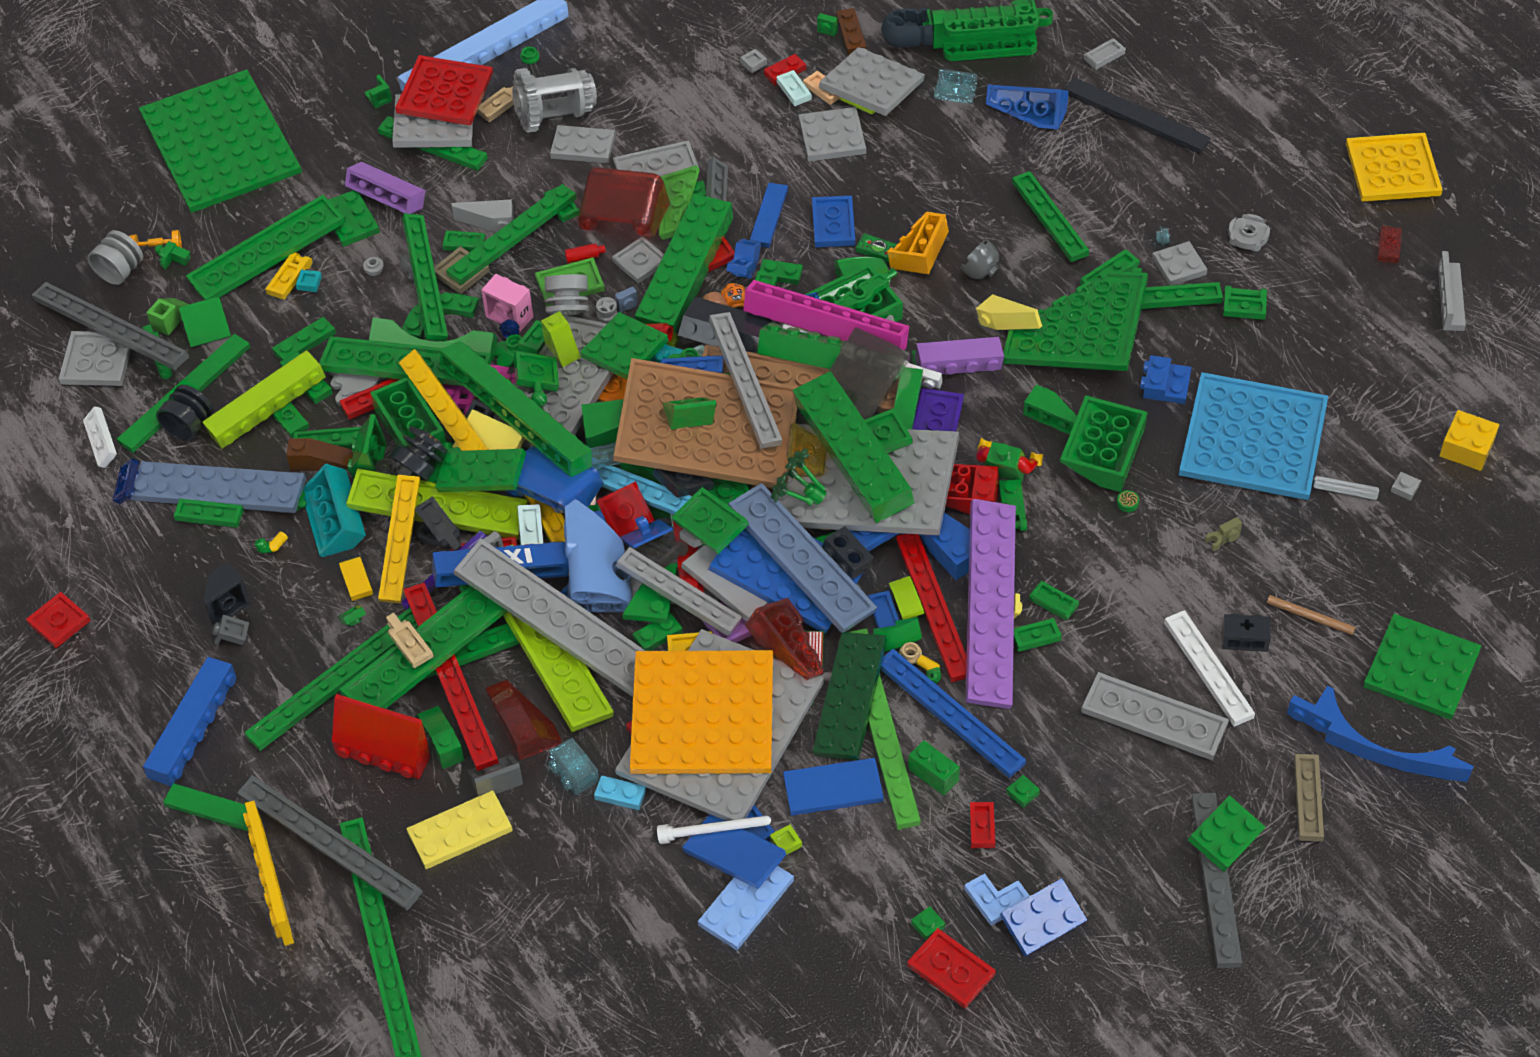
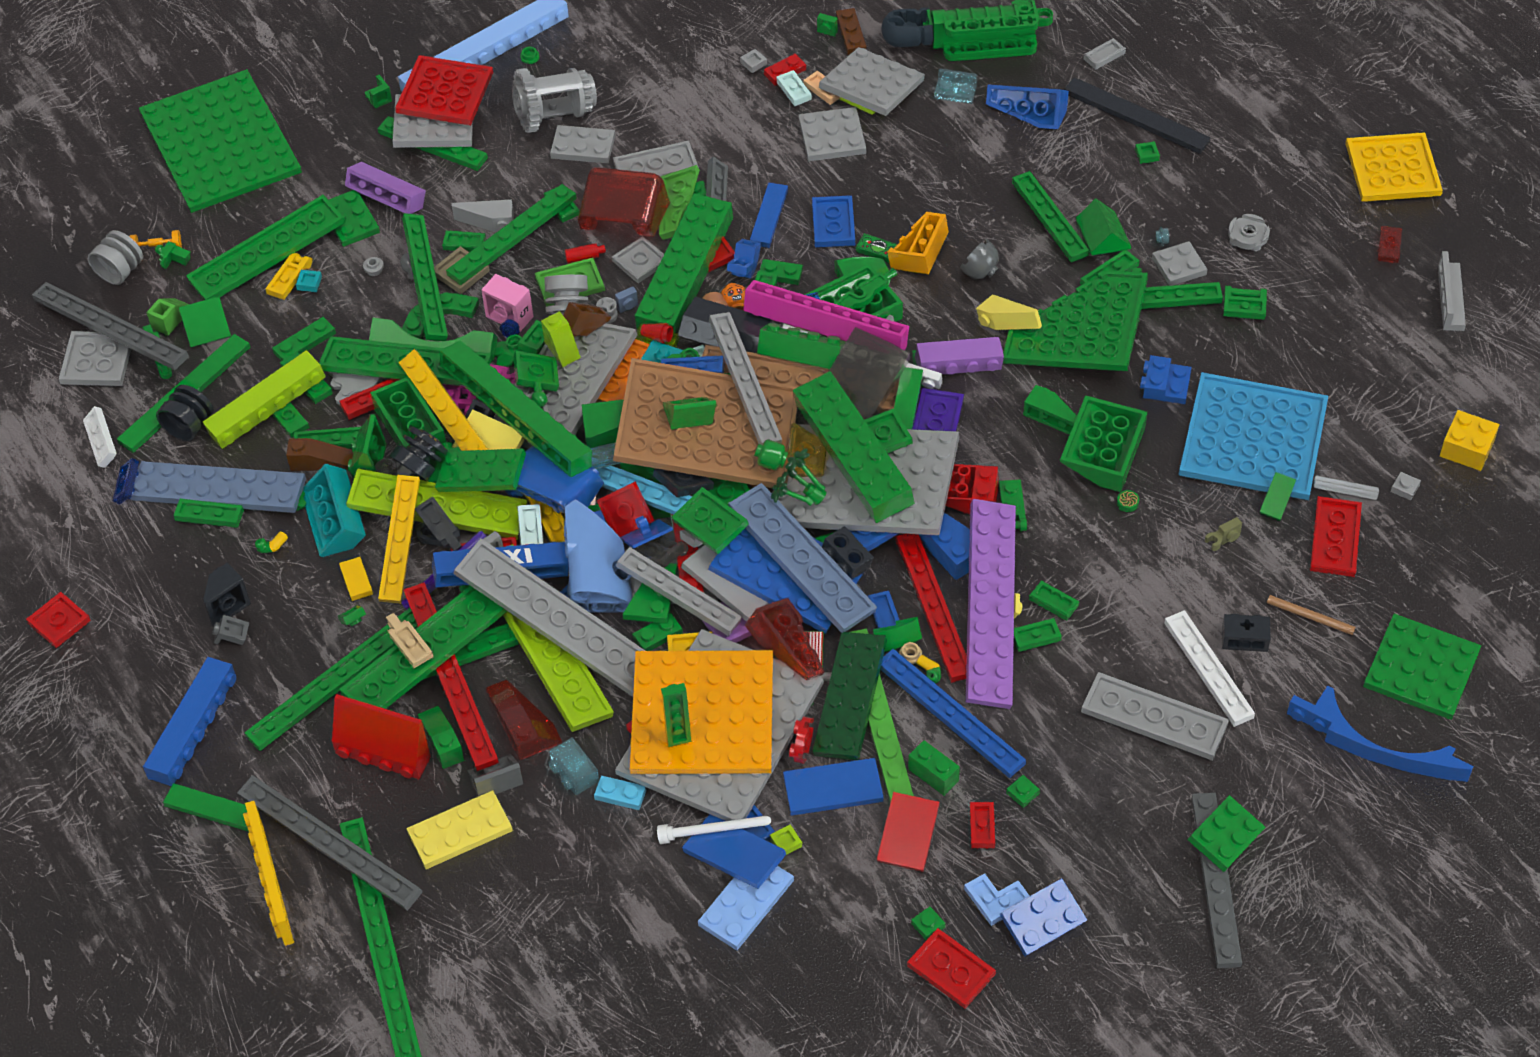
tan hinge [477,86,514,122] -> none
green plate [580,312,669,380] -> none
lime slope [889,576,924,619] -> none
green torso [976,438,1043,483] -> none
dark tan plate [1294,754,1324,842] -> none
none -> reddish brown slope [563,302,611,337]
none -> green plate [661,683,692,747]
none -> green head [754,439,788,471]
none -> red plate [789,716,814,764]
none -> red tile [877,792,940,872]
none -> green slope [1076,198,1131,255]
none -> green plate [1135,141,1160,164]
none -> green tile [1260,472,1296,521]
none -> red tile [1310,496,1362,577]

